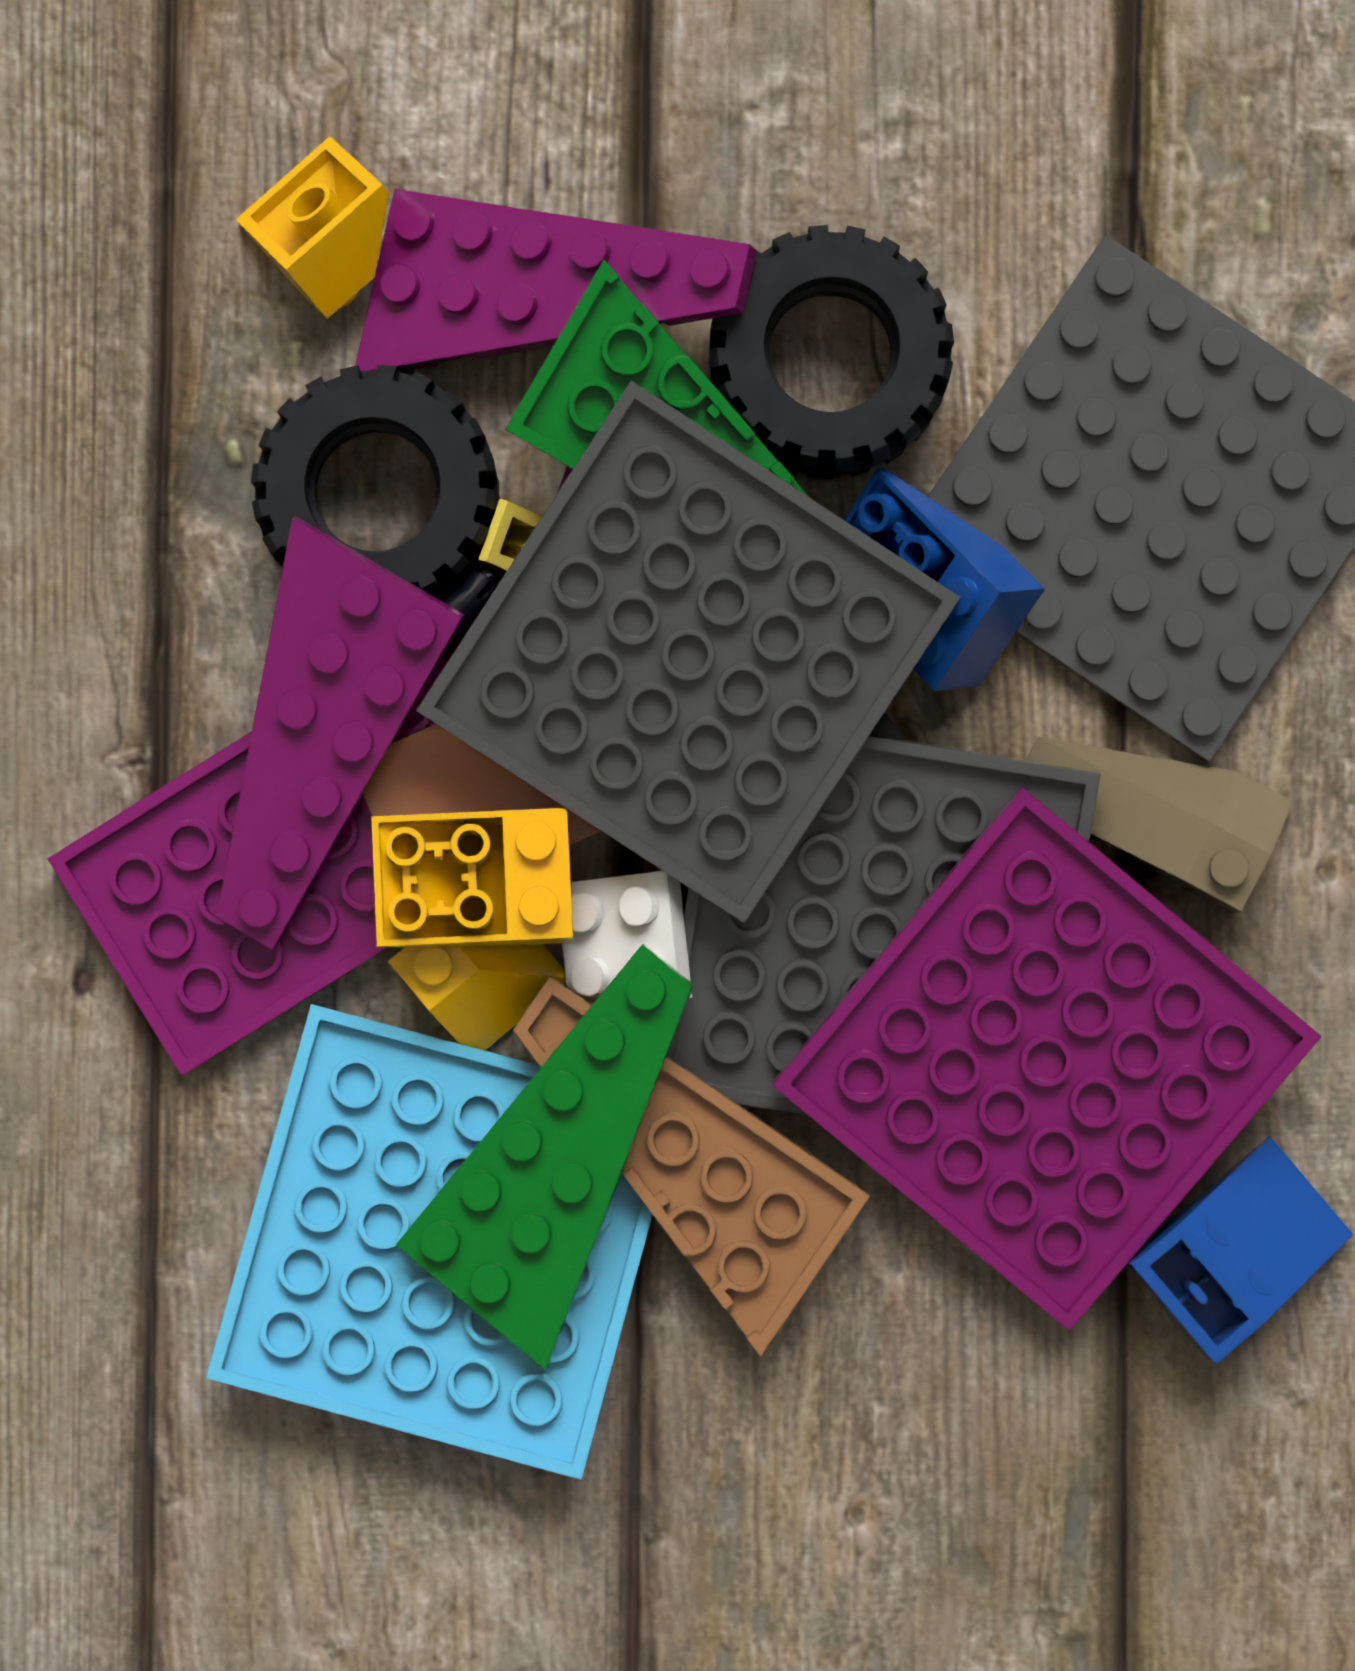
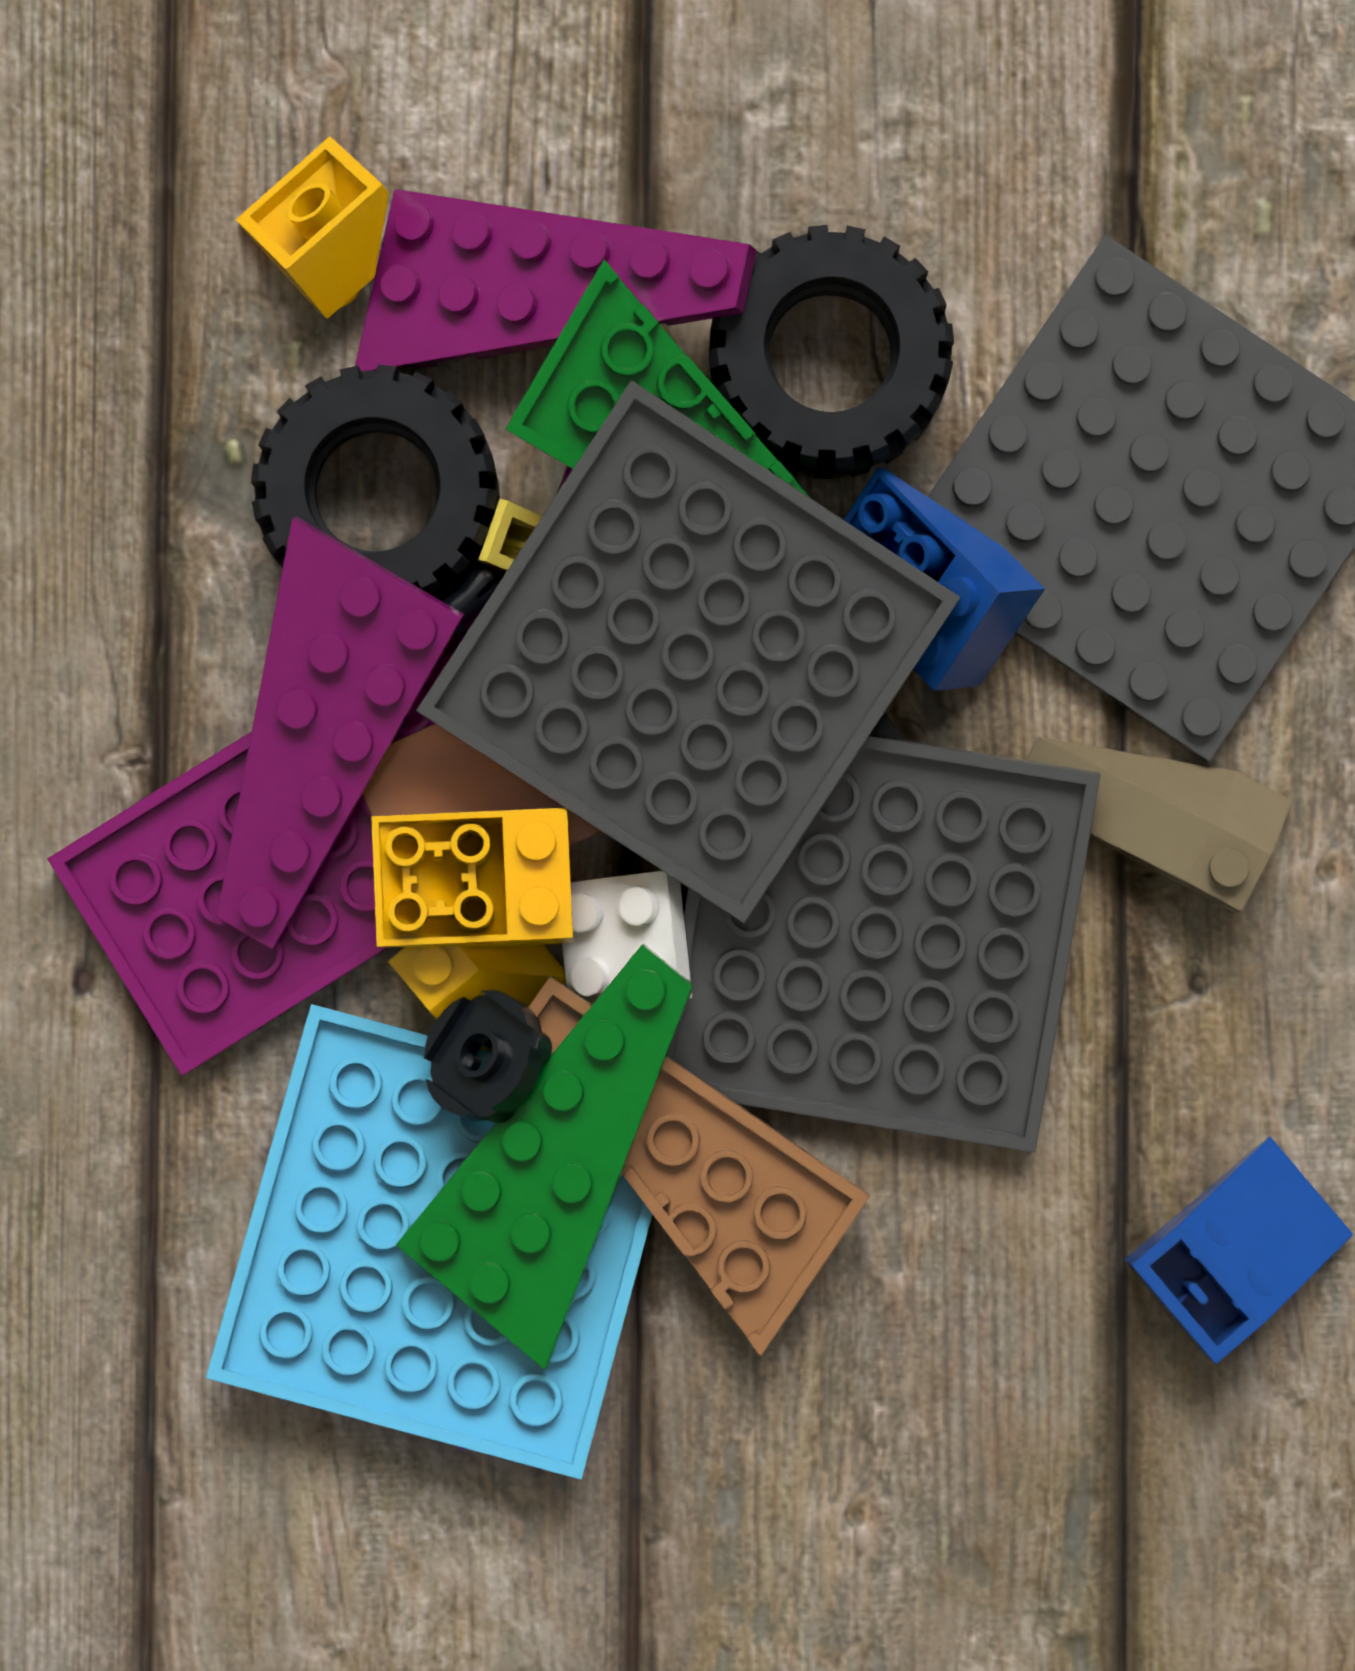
magenta plate [772,786,1322,1331] -> none
none -> black plate [424,990,552,1124]

